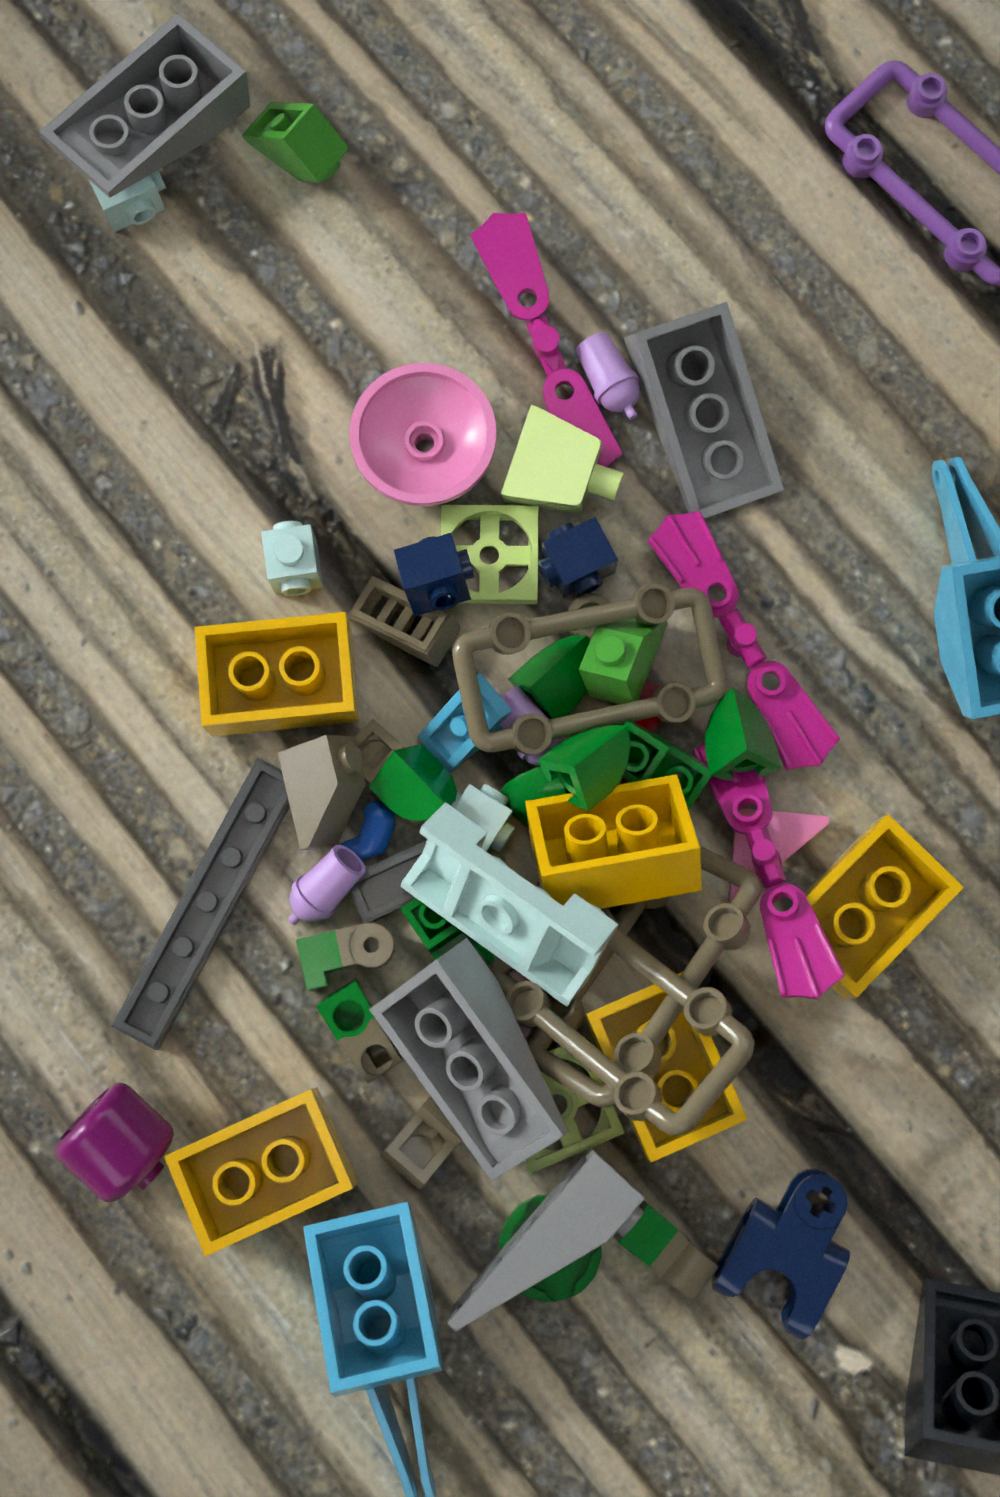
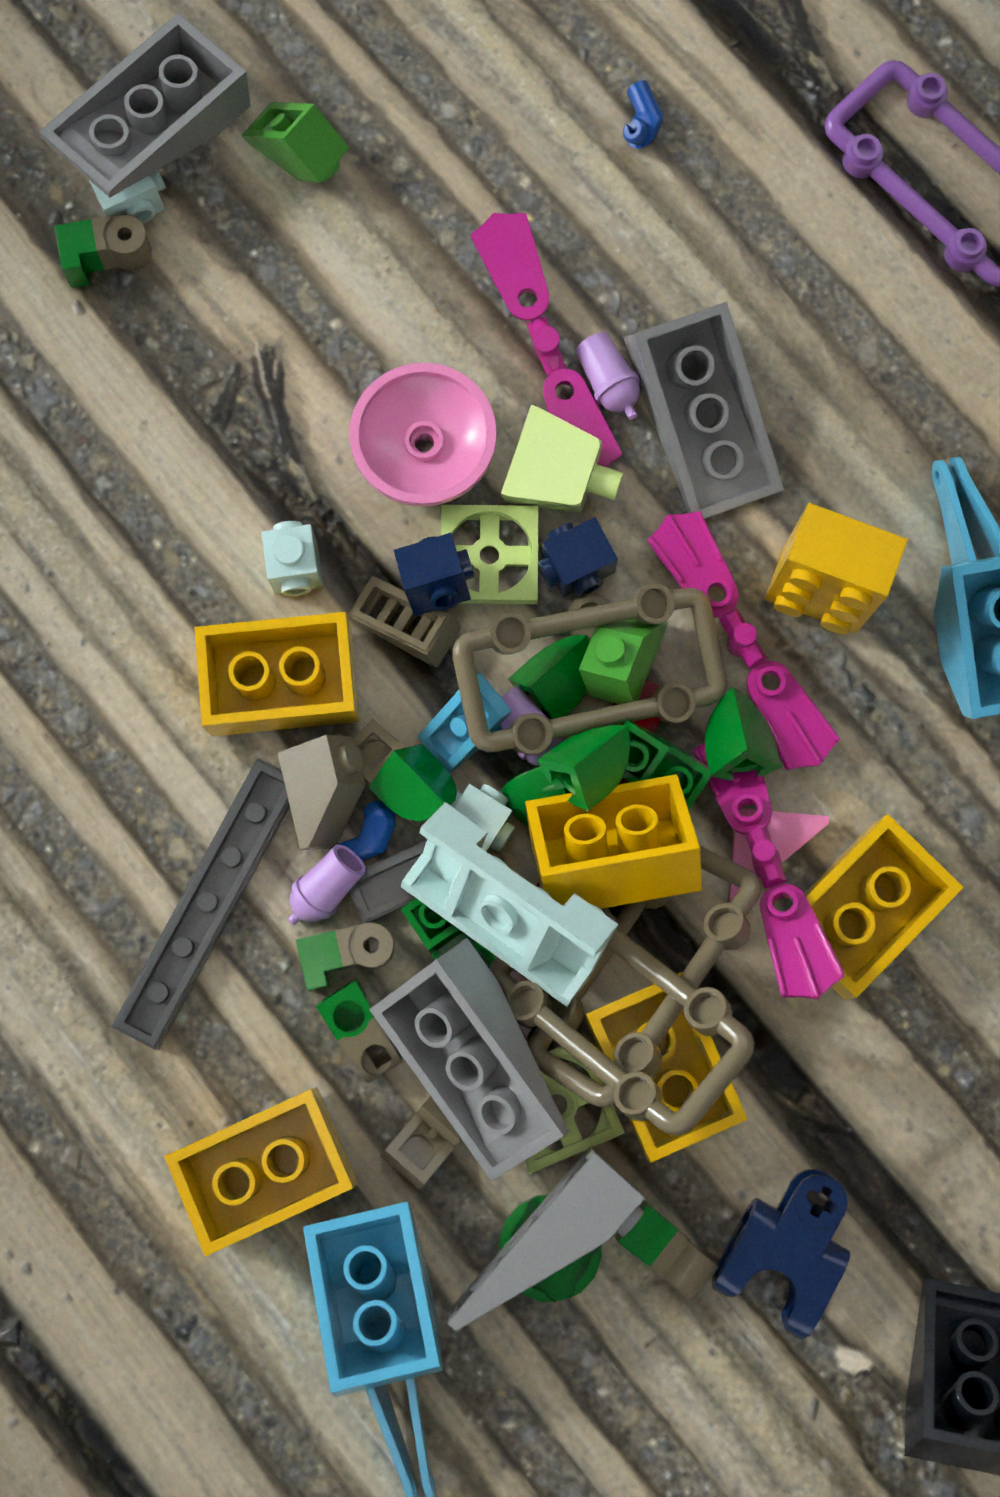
magenta head [54,1082,174,1202] -> none
none -> leg [54,215,152,288]
none -> blue arm [623,80,664,149]
none -> yellow brick [764,502,908,634]

